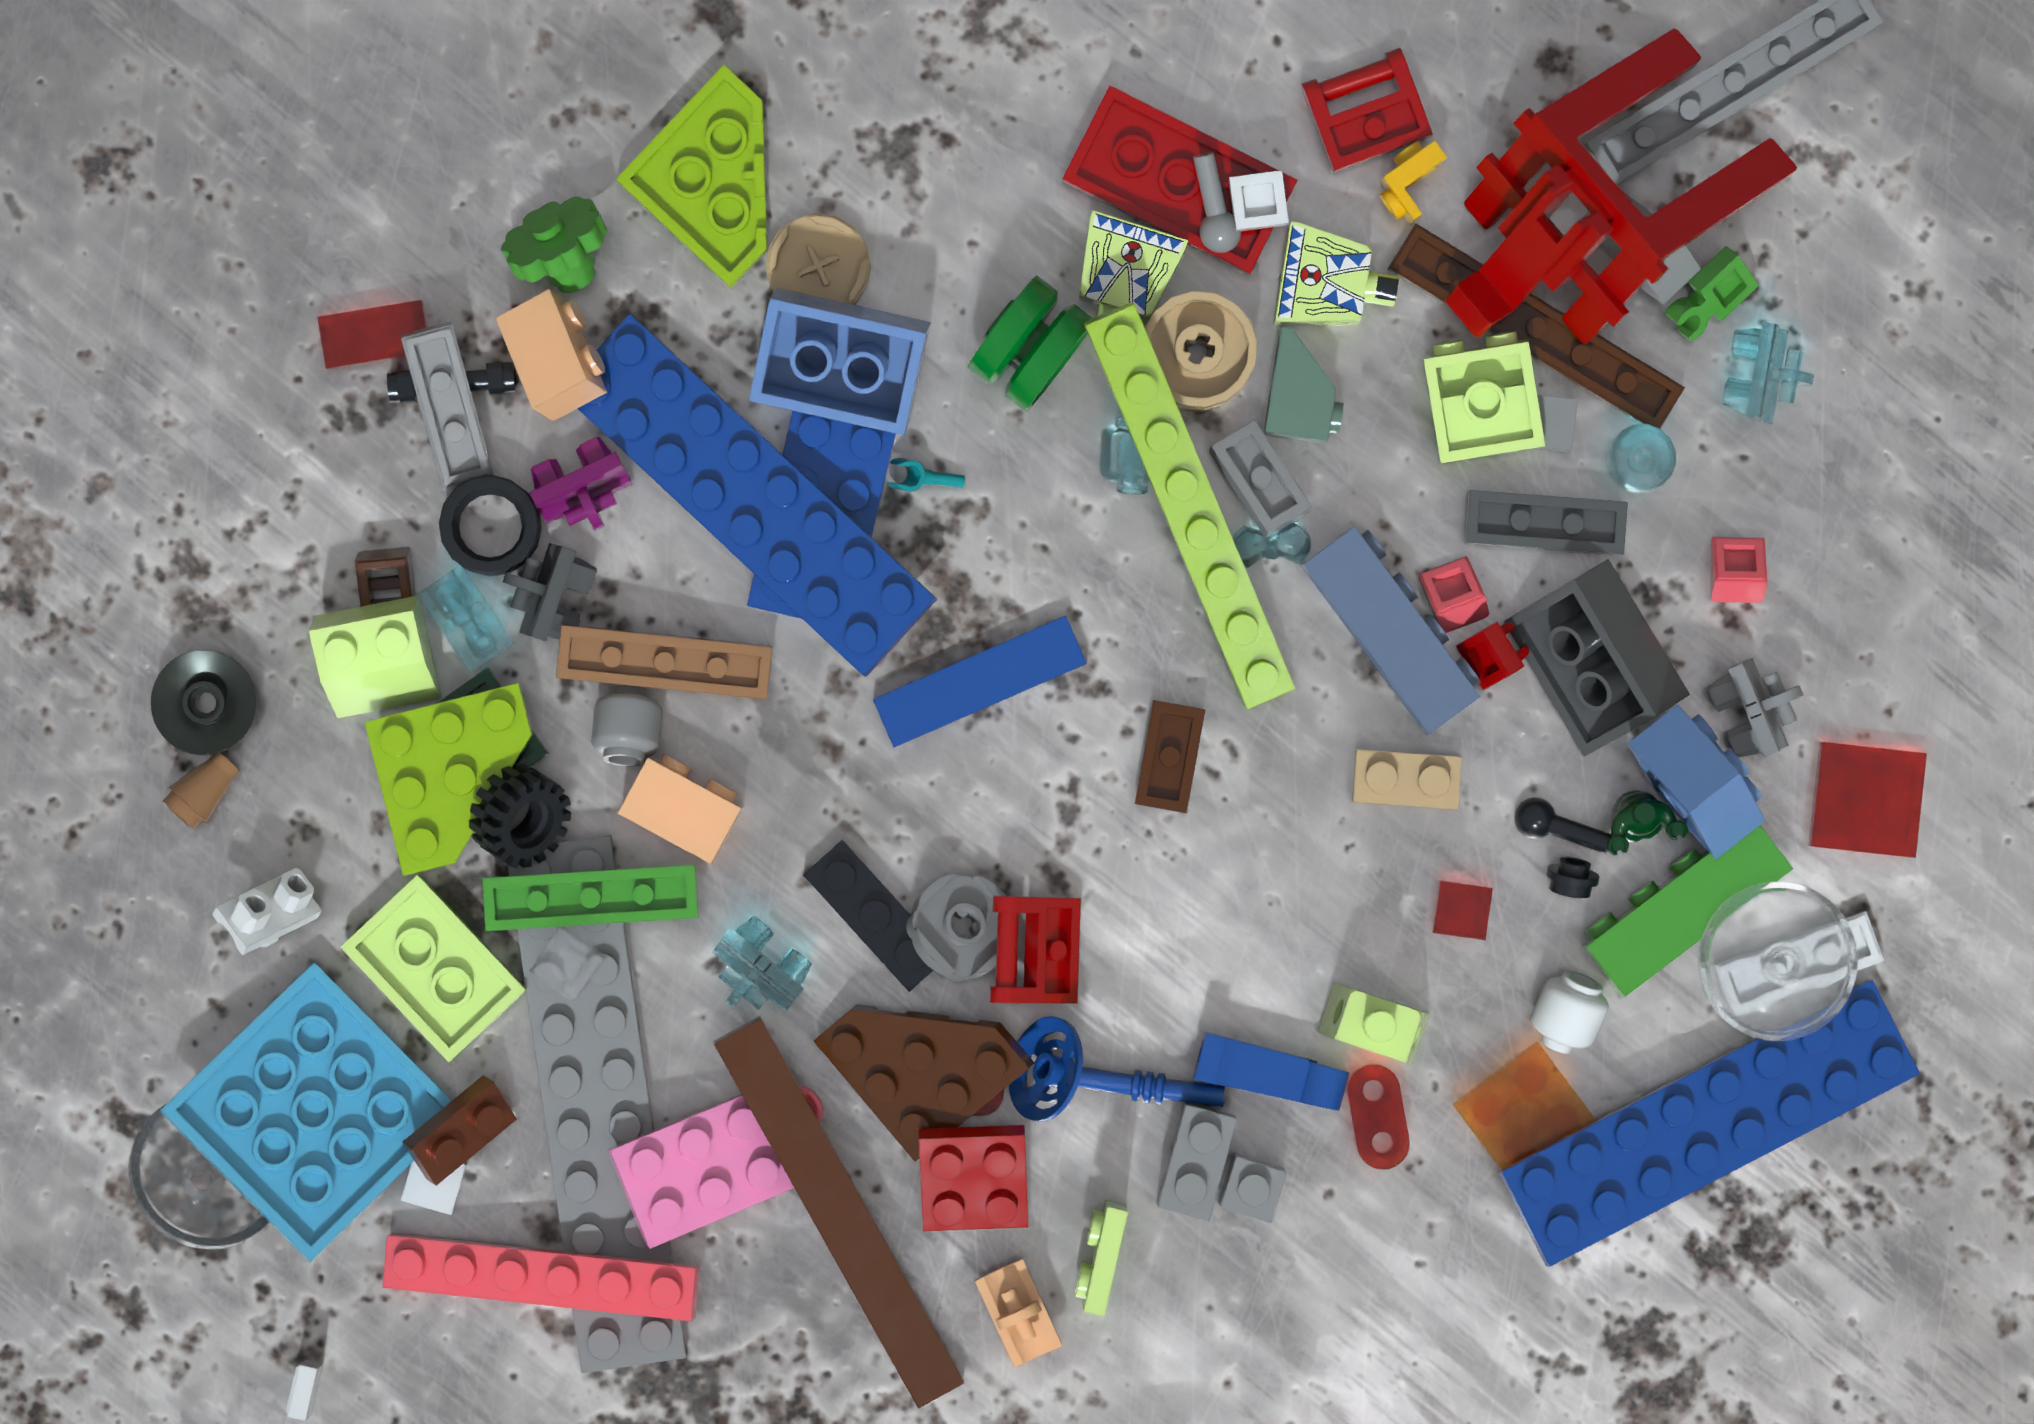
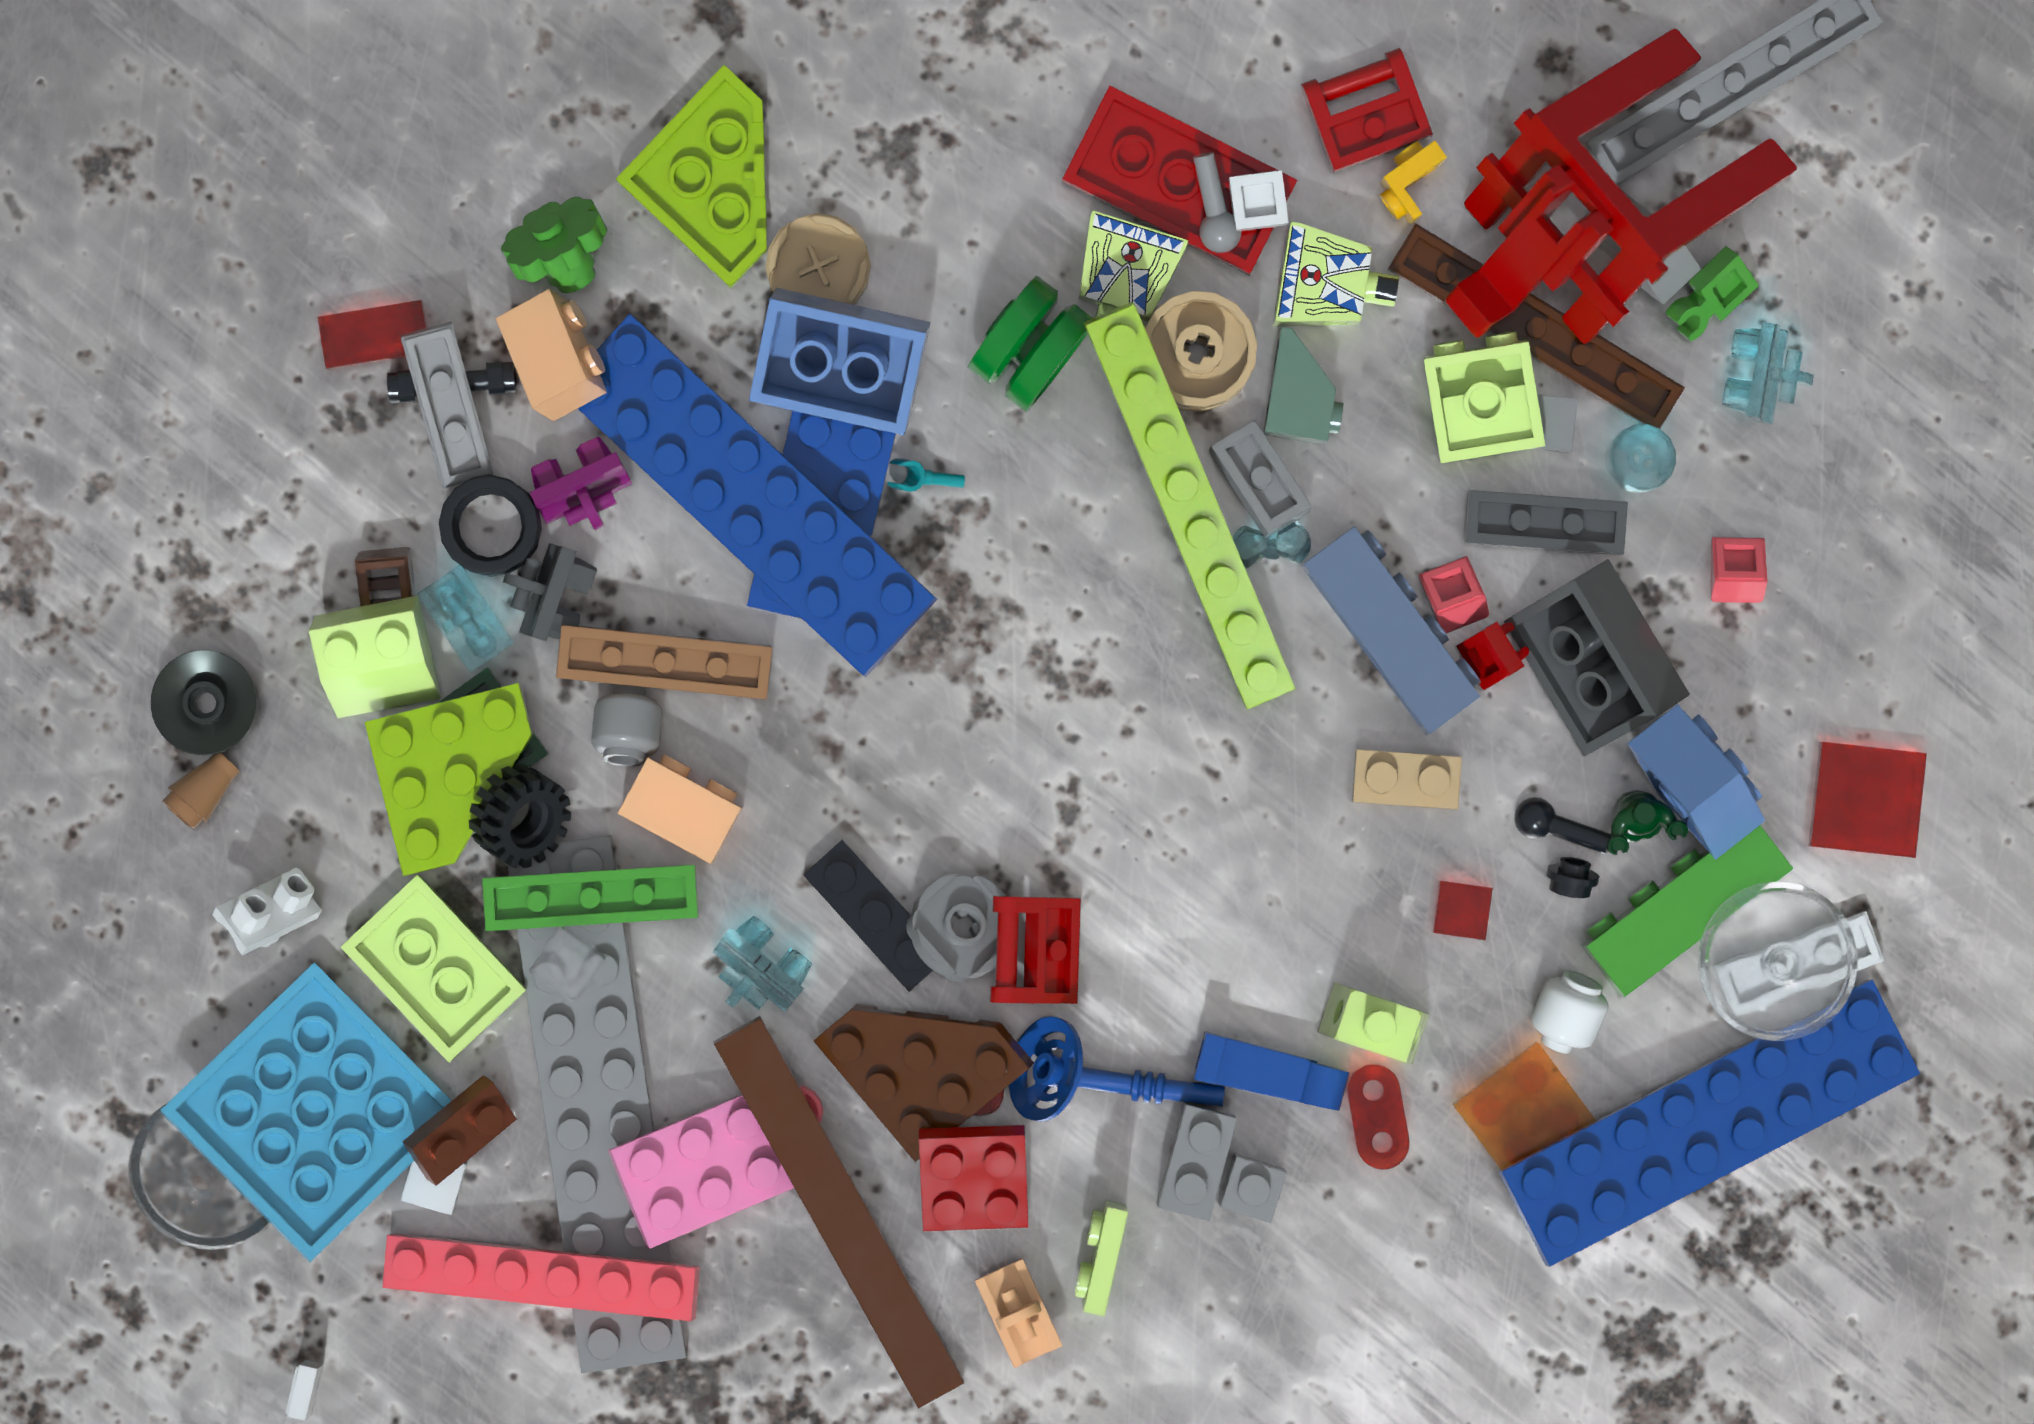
blue tile [873,616,1087,748] -> none
clear light blue head [1099,415,1151,495] -> none
reddish brown plate [1134,700,1206,813] -> none
light grey hips [1708,658,1803,757] -> none

